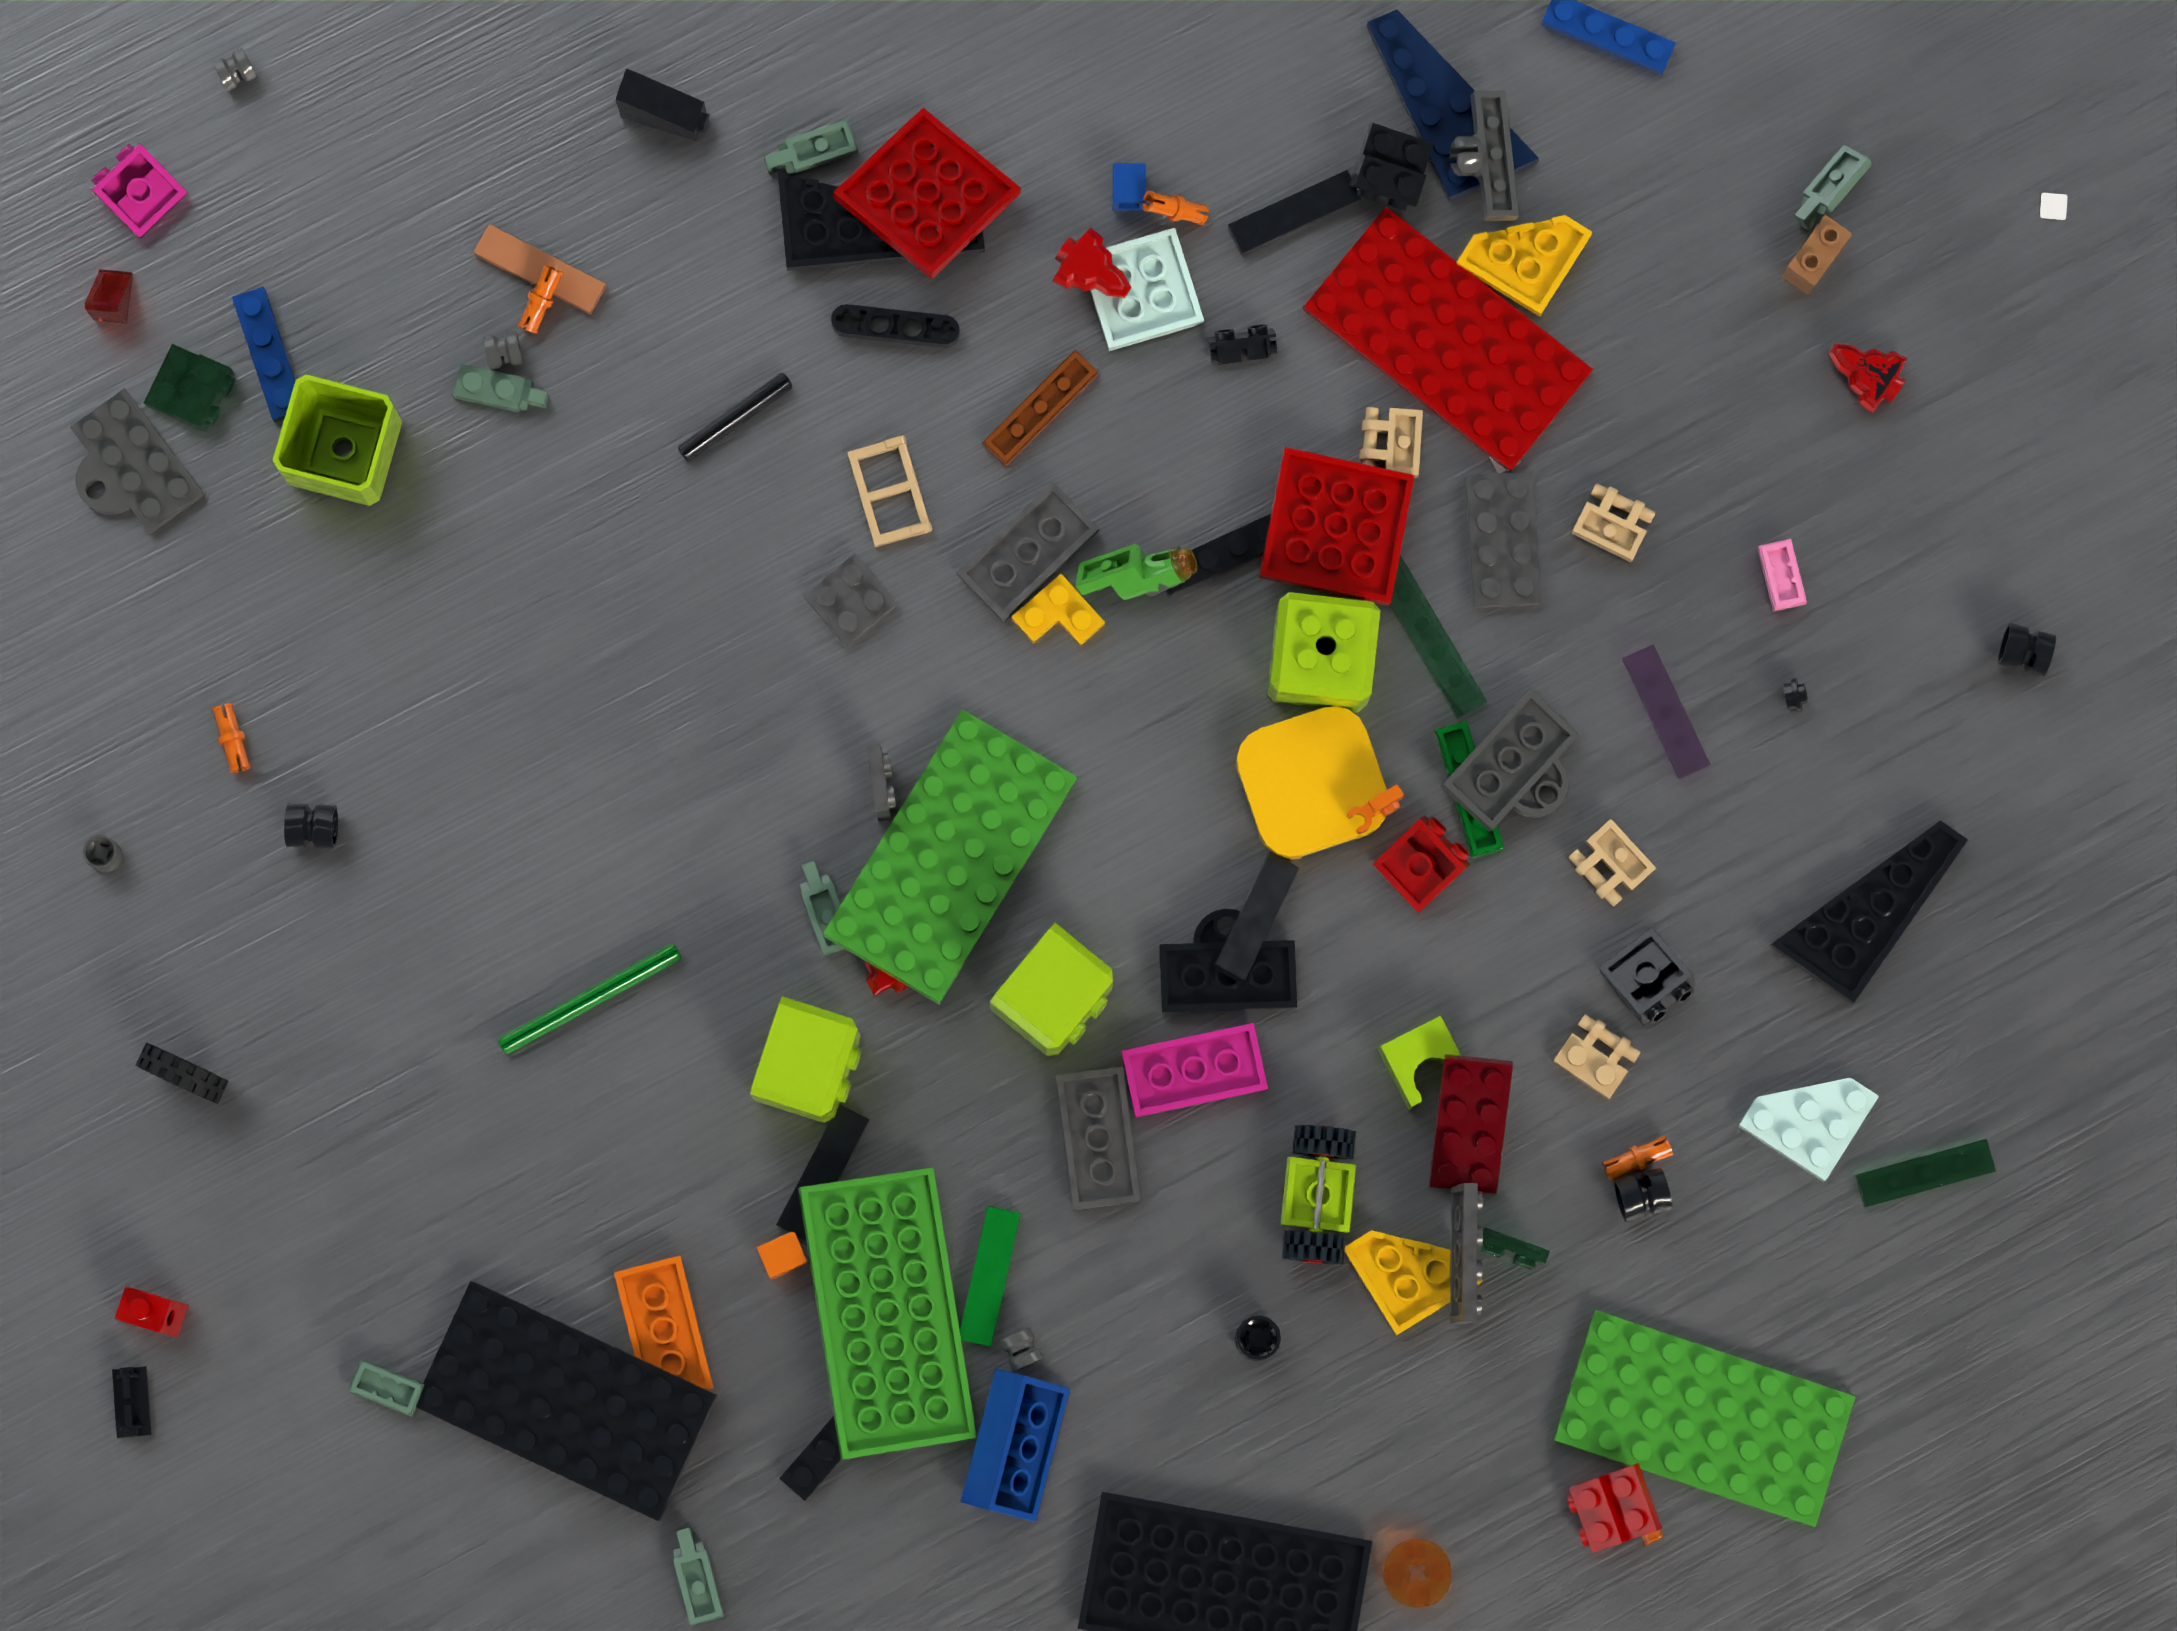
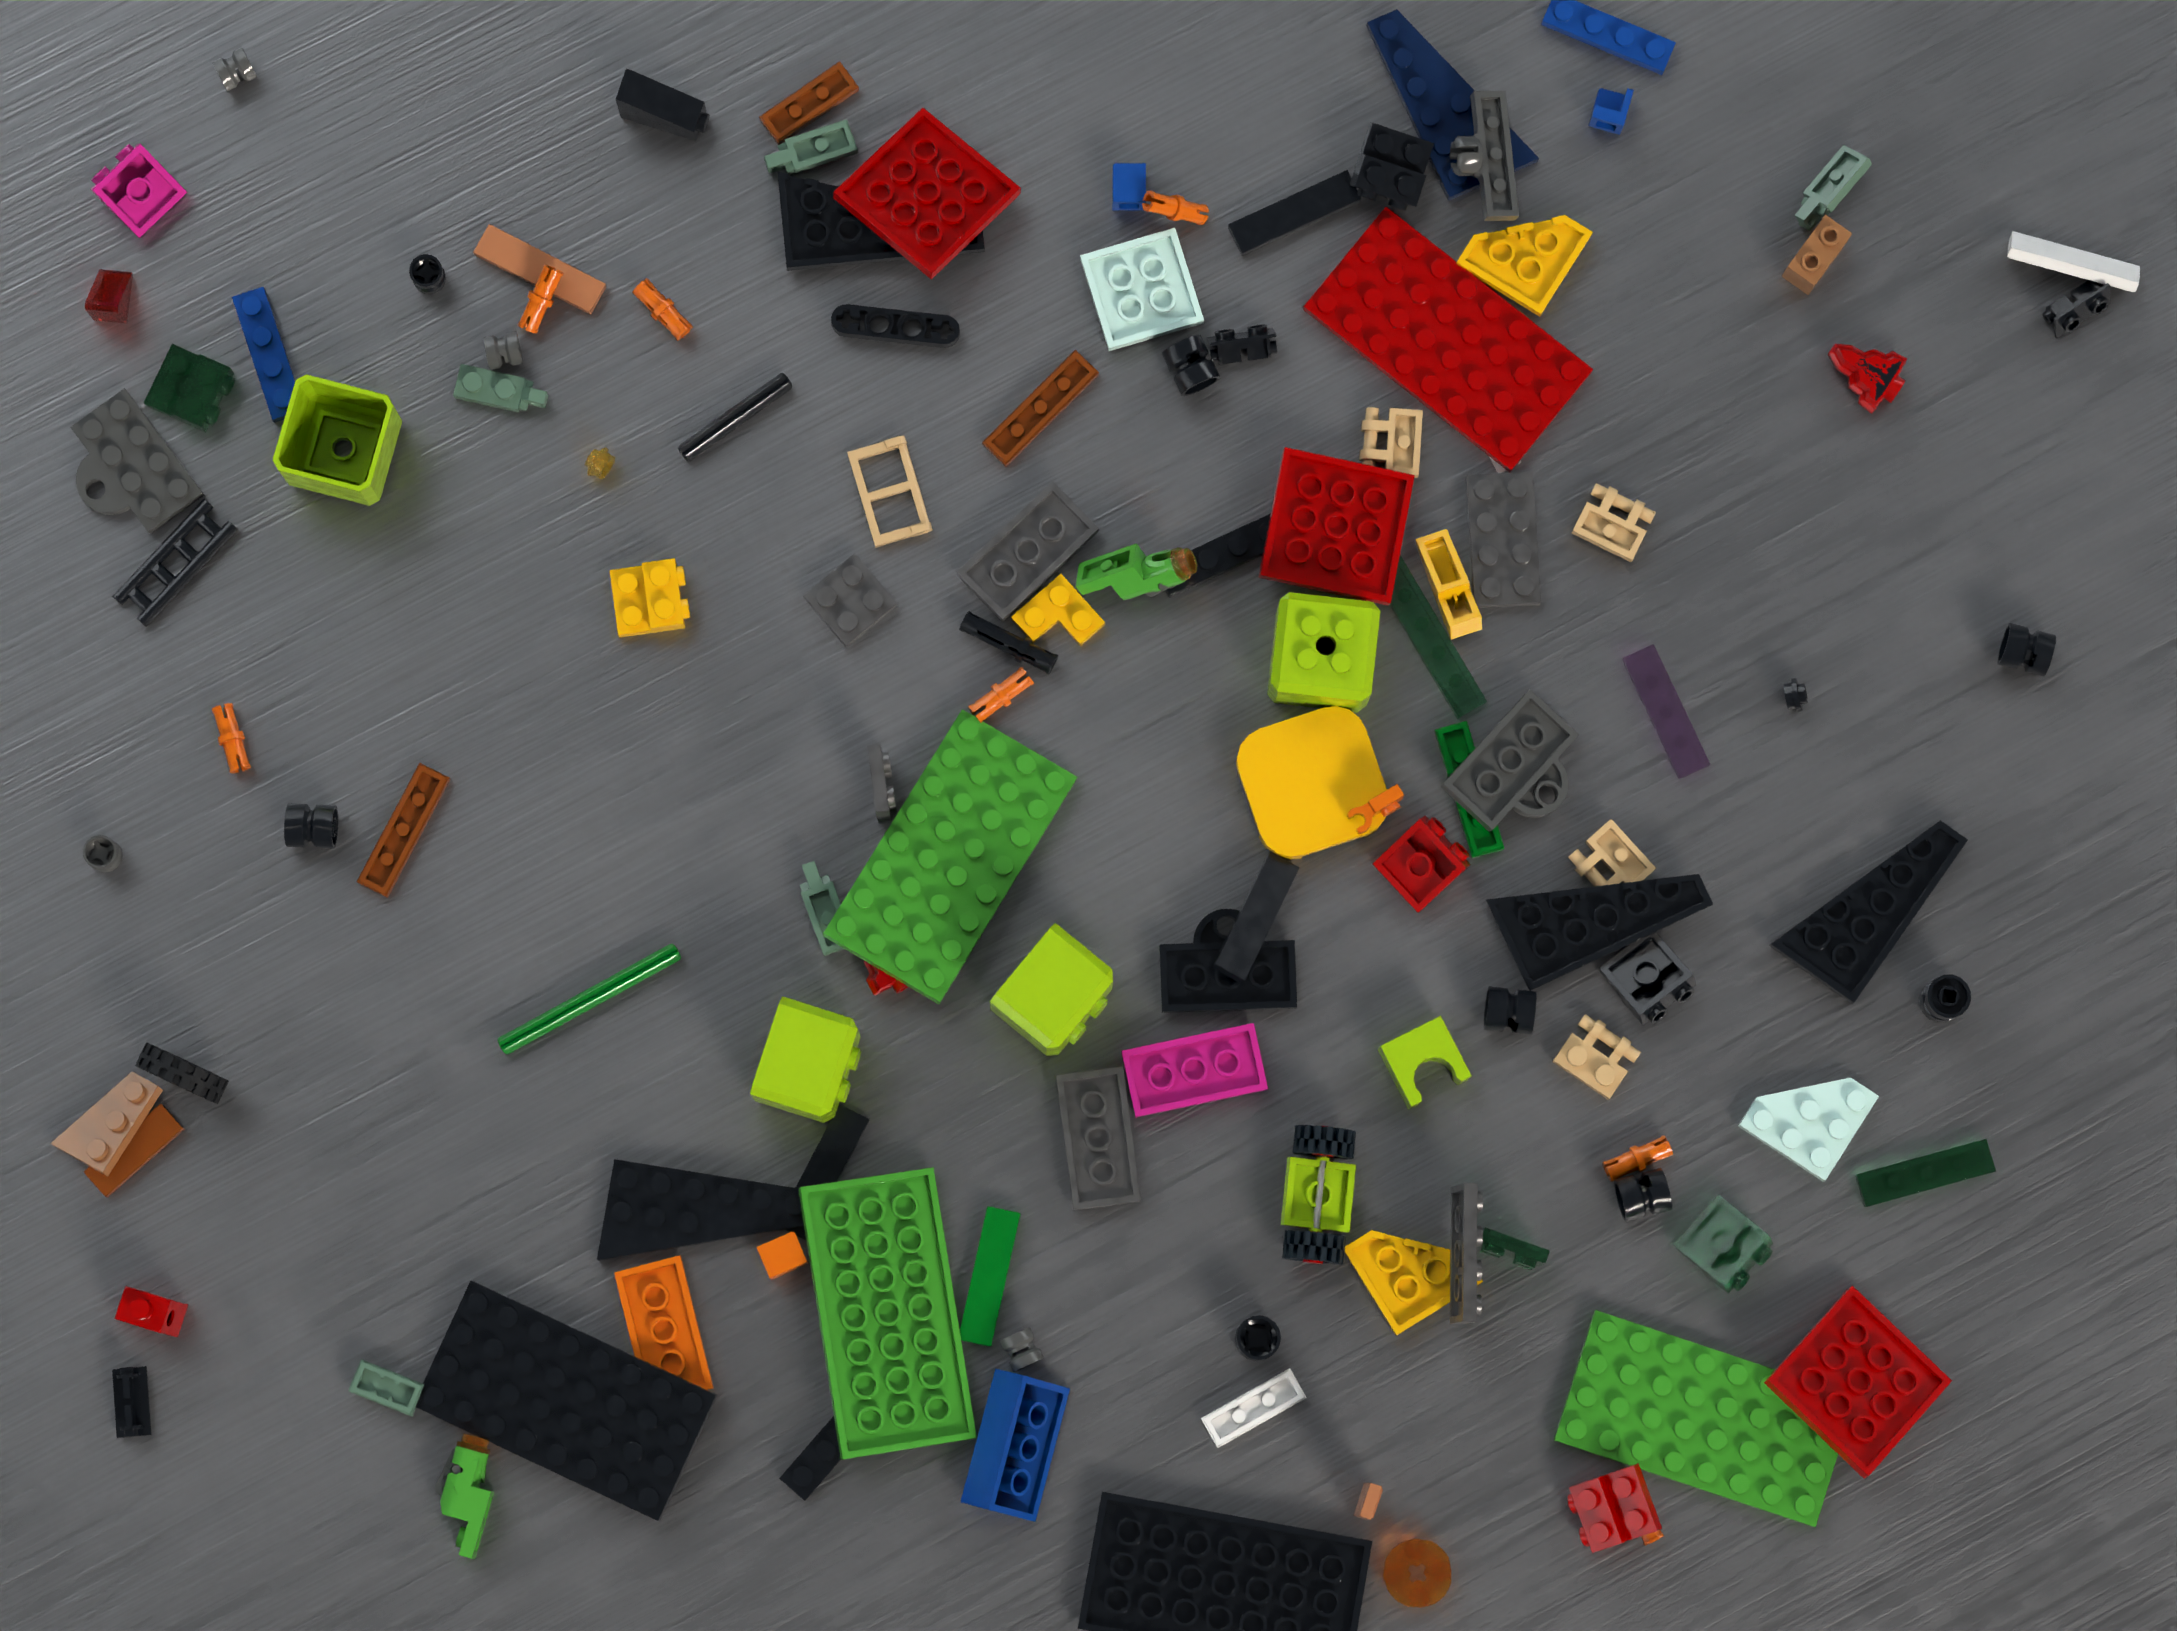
sand green hinge [673,1527,724,1626] -> none
red rock [1052,227,1132,299] -> none
dark red plate [1429,1054,1513,1194] -> none
bright pink plate [1757,539,1807,612] -> none
white sticker [2040,193,2068,220] -> none
none -> medium nougat wing [50,1072,163,1177]
none -> dark orange tile [84,1103,185,1198]
none -> black bar [112,499,238,627]
none -> dark orange tile [356,763,451,898]
none -> black wheel [409,254,446,295]
none -> bright green plate [435,1433,494,1559]
none -> clear yellow plate [585,447,615,479]
none -> black wing [597,1159,804,1261]
none -> yellow plate [610,558,690,638]
none -> orange pin [632,278,693,341]
none -> dark orange tile [759,61,859,145]
none -> black pin [959,611,1058,675]
none -> orange pin [968,667,1034,723]
none -> black wheel [1162,335,1220,396]
none -> white tile [1200,1368,1307,1448]
none -> nougat tile [1353,1483,1383,1520]
none -> yellow slope [1415,529,1482,640]
none -> black wheel [1483,986,1537,1035]
none -> black wing [1486,874,1713,991]
none -> blue panel [1588,88,1634,135]
none -> clear green plate [1674,1194,1773,1294]
none -> red plate [1764,1286,1952,1479]
none -> black wheel [1919,974,1971,1022]
none -> white tile [2007,231,2140,292]
none -> black hinge [2042,280,2111,338]

